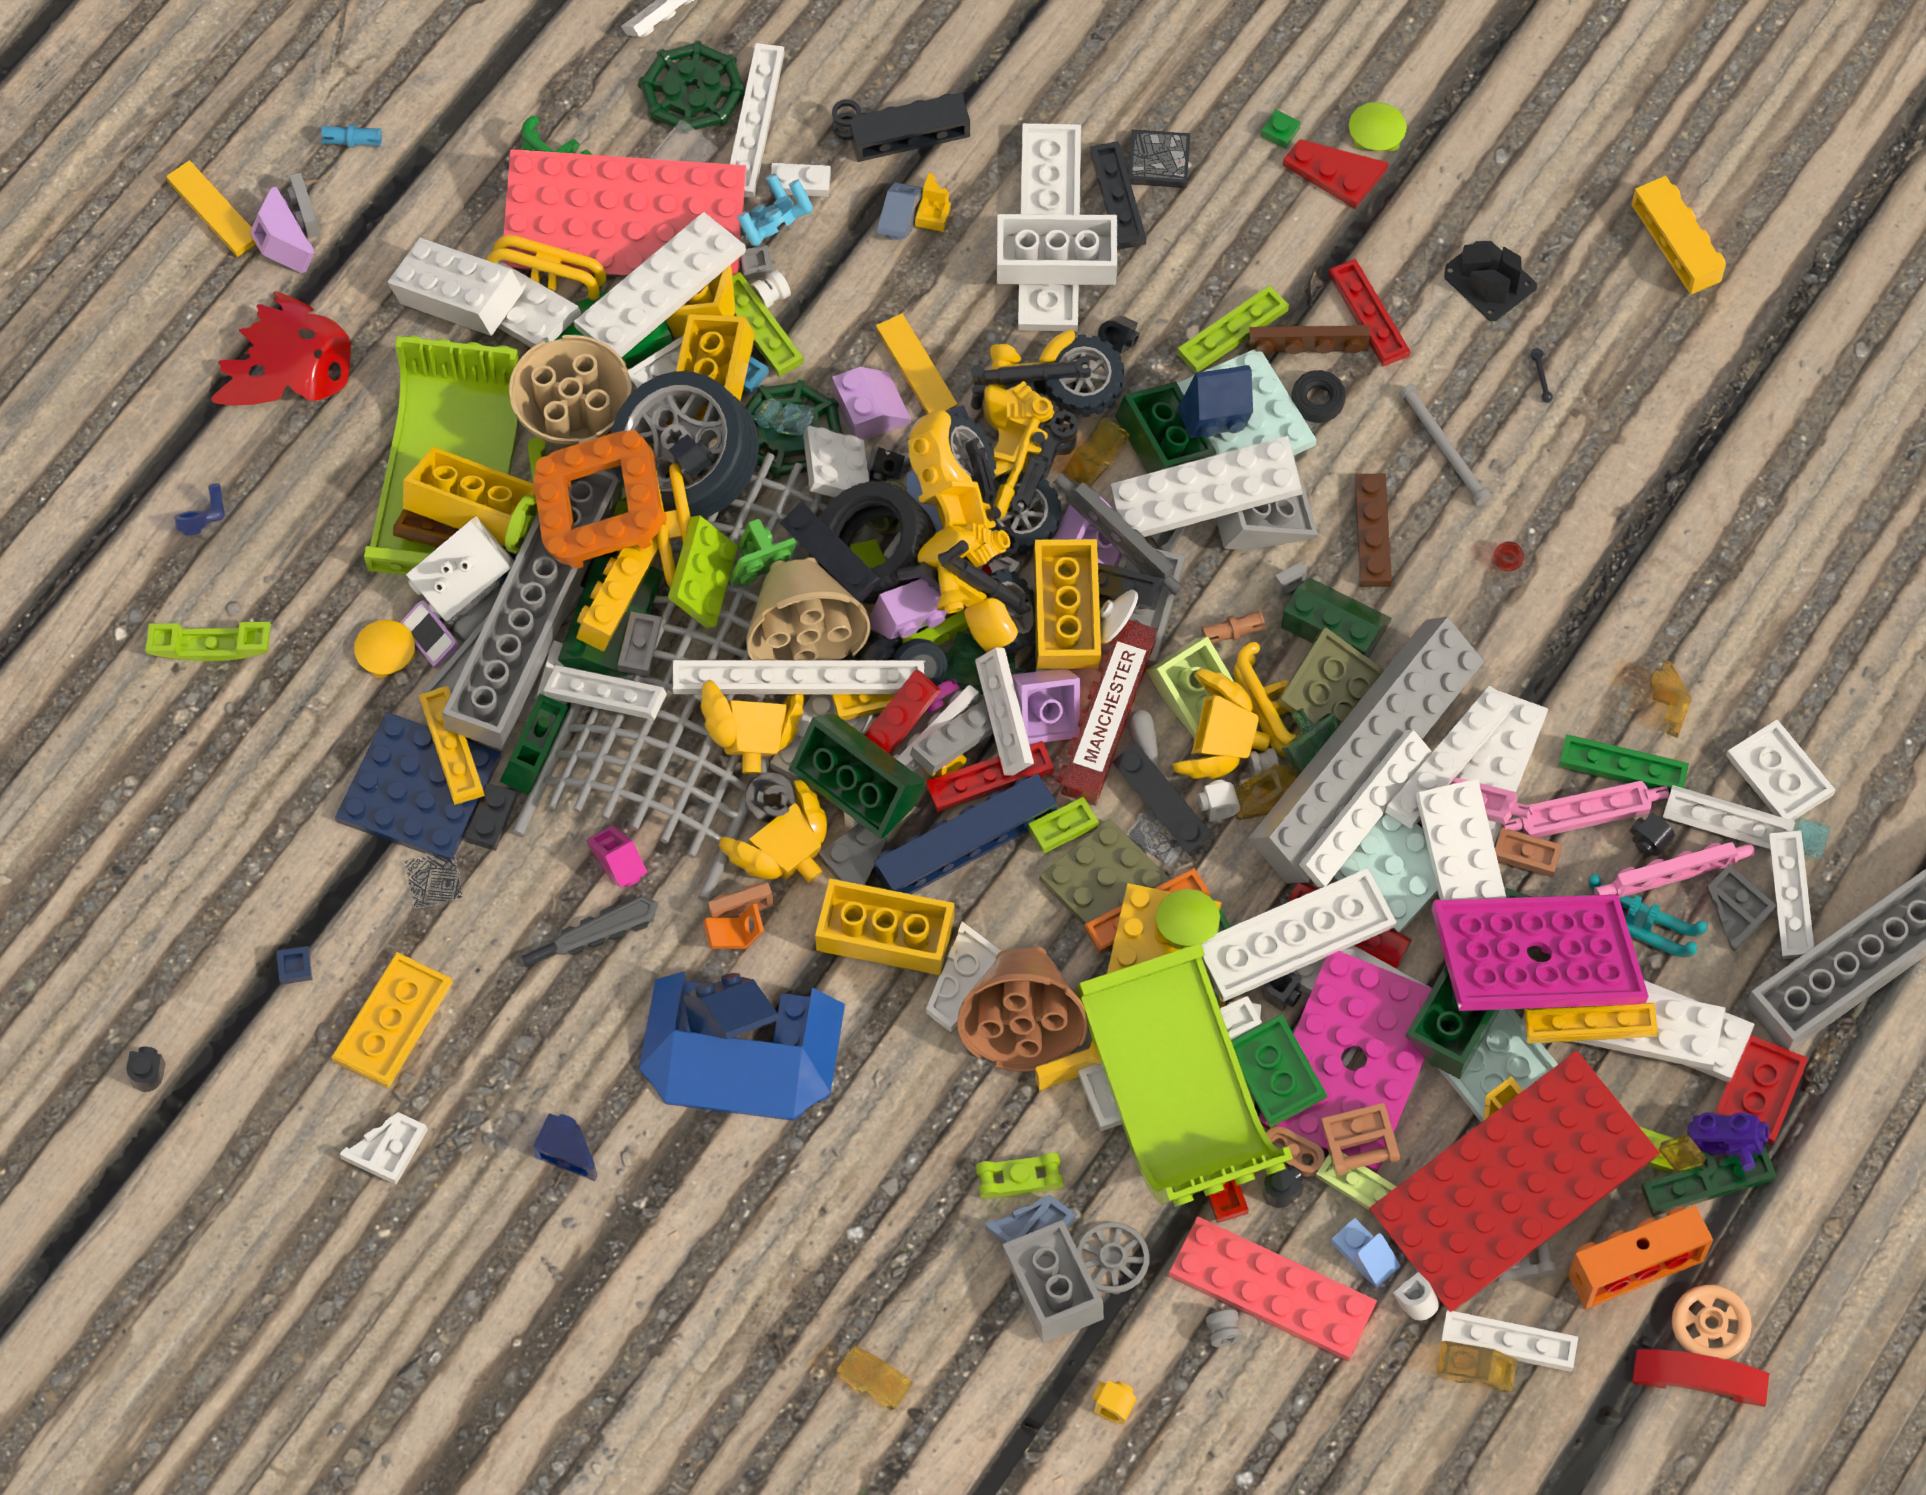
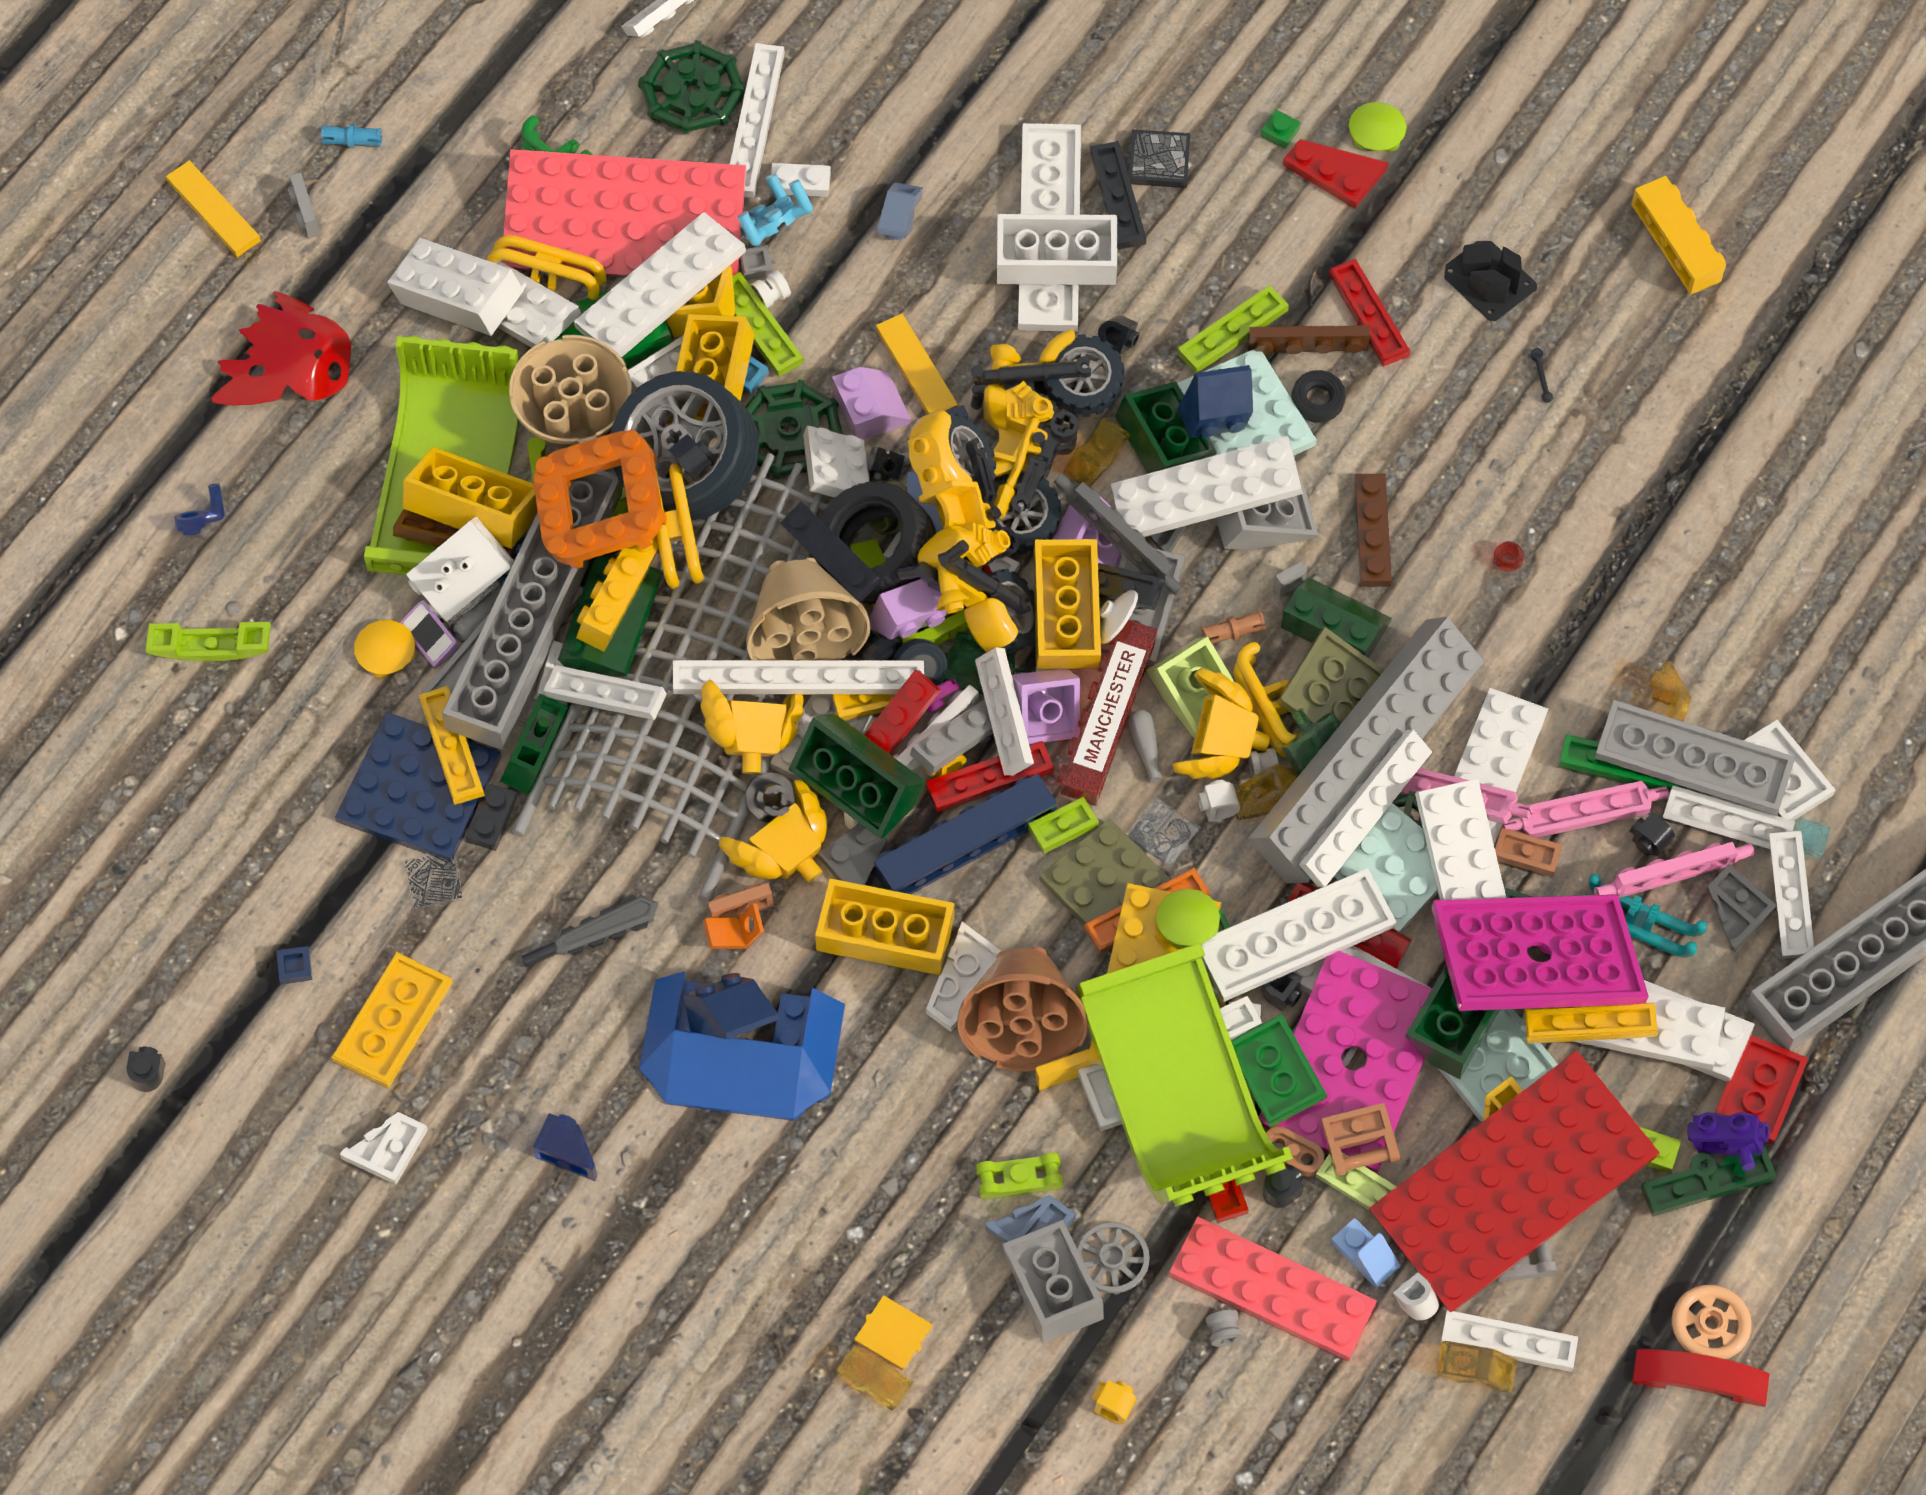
lavender slope [250,187,314,273] -> none
lime tile [505,494,538,555] -> none
dark pink slope [586,825,648,888] -> none
flat silver plate [618,611,662,677] -> none
clear piece [649,120,718,163] -> none
lime plate [668,516,738,628] -> none
bright green bracket [729,518,797,586] -> none
clear light blue plate [755,399,816,436] -> none
black hinge [832,93,970,162] -> none
yellow slope [915,173,951,232] -> none
black plate [1112,742,1214,857] -> none
white plate [1385,686,1515,830] -> none
light grey bar [1399,384,1492,506] -> none
orange brick [1568,1205,1713,1310] -> none
clear yellow tile [1658,1135,1706,1172] -> none
none -> yellow piece [854,1295,933,1371]
none -> light grey plate [1595,700,1795,816]

